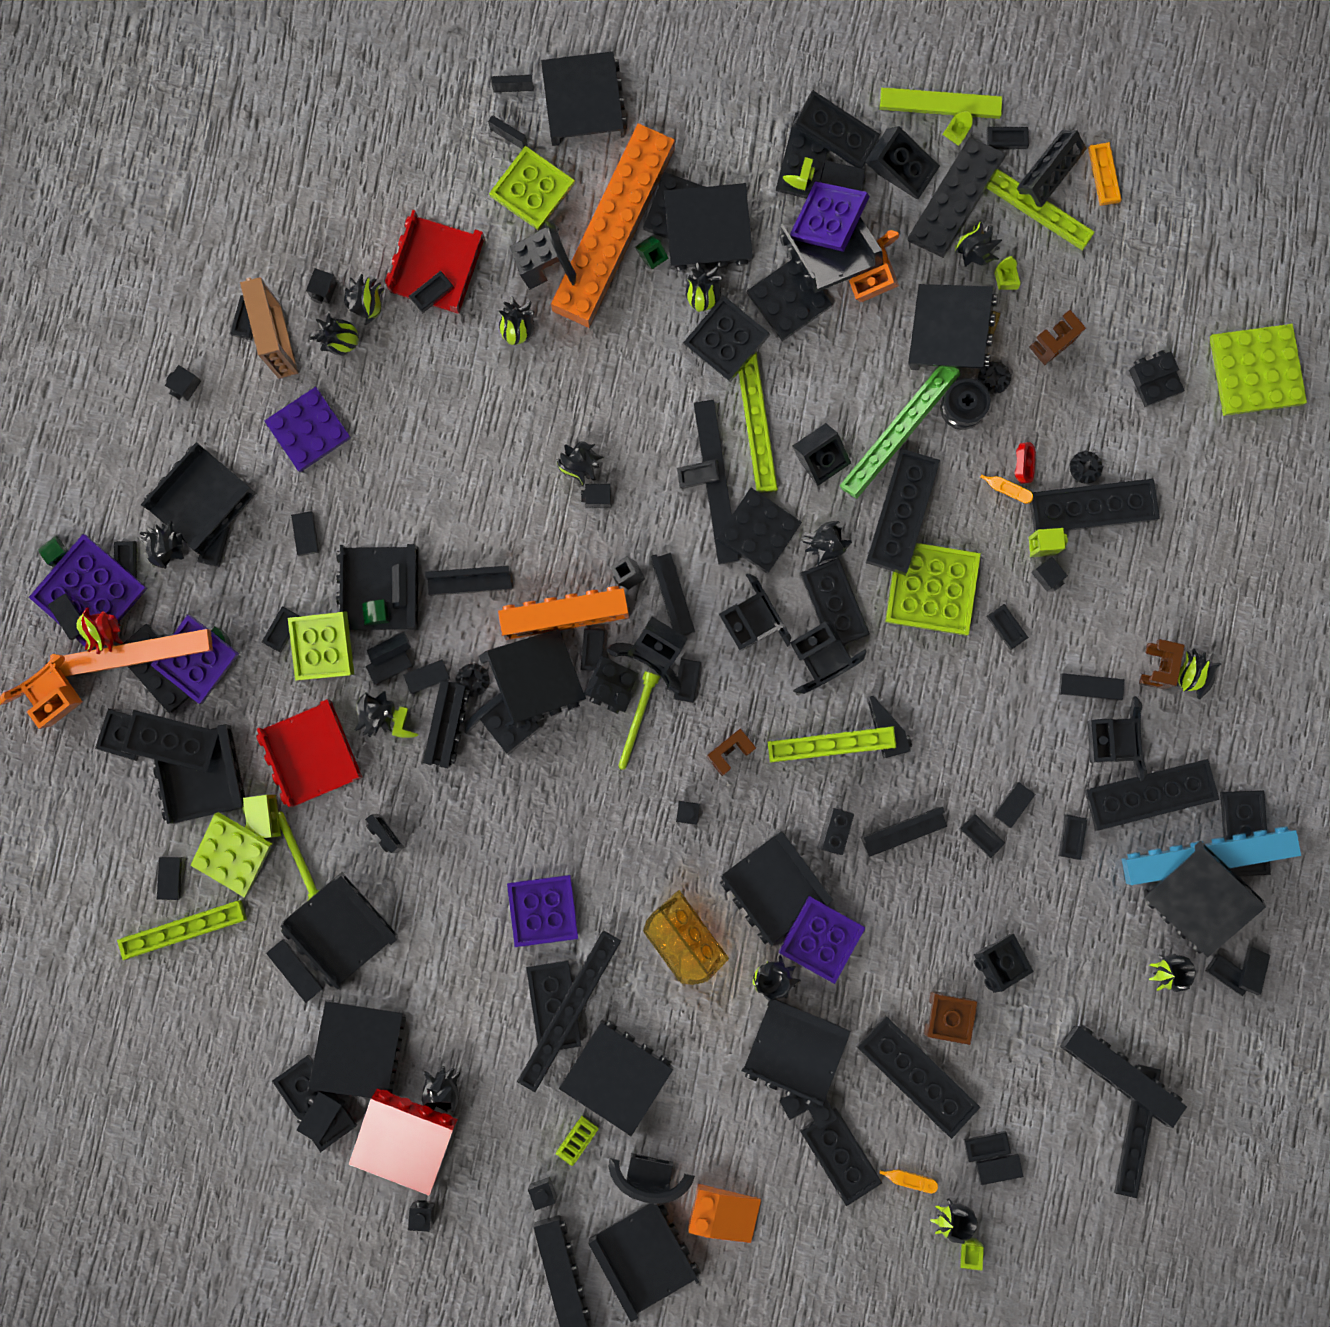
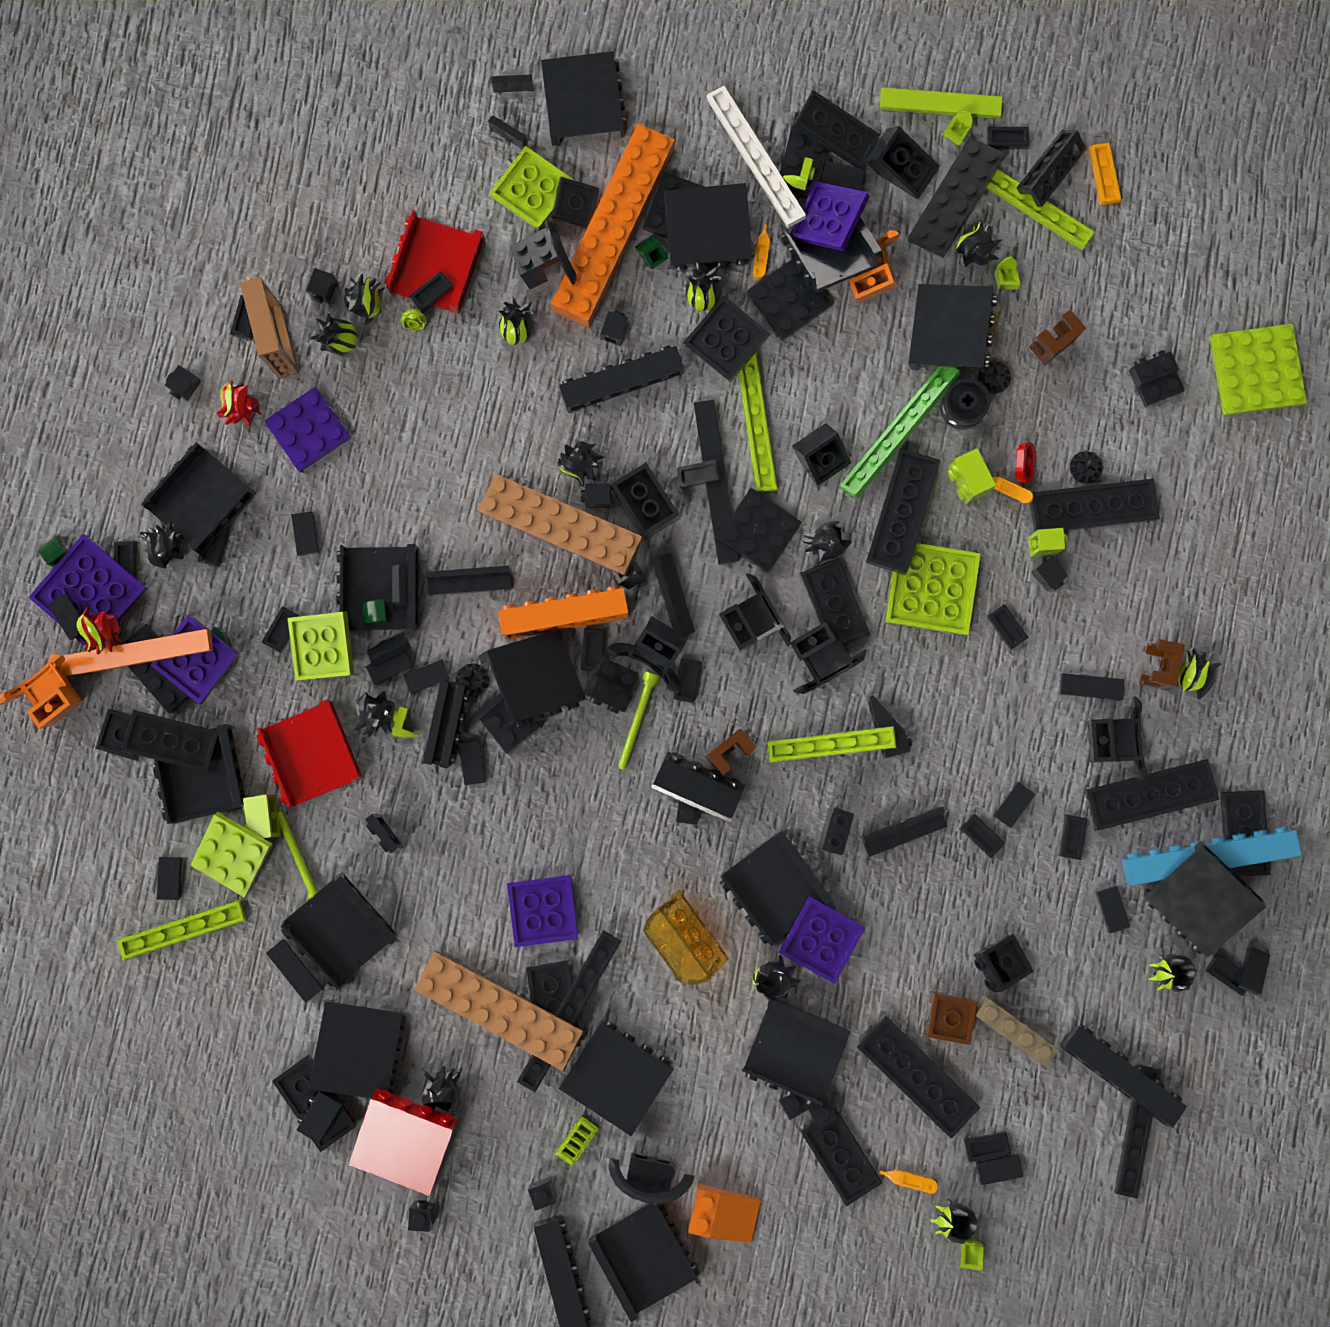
none -> red hair [216,381,262,426]
none -> lime plate [400,309,427,332]
none -> medium nougat plate [414,951,584,1071]
none -> black tile [459,741,486,786]
none -> medium nougat plate [477,474,644,576]
none -> black tile [551,177,600,229]
none -> black brick [559,345,684,413]
none -> black brick [600,311,628,346]
none -> black brick [611,463,680,541]
none -> black slope [651,751,745,823]
none -> white plate [707,86,806,228]
none -> light orange piece [752,224,770,280]
none -> lime brick [947,448,996,504]
none -> dark tan brick [975,996,1058,1068]
none -> black tile [1095,886,1130,933]

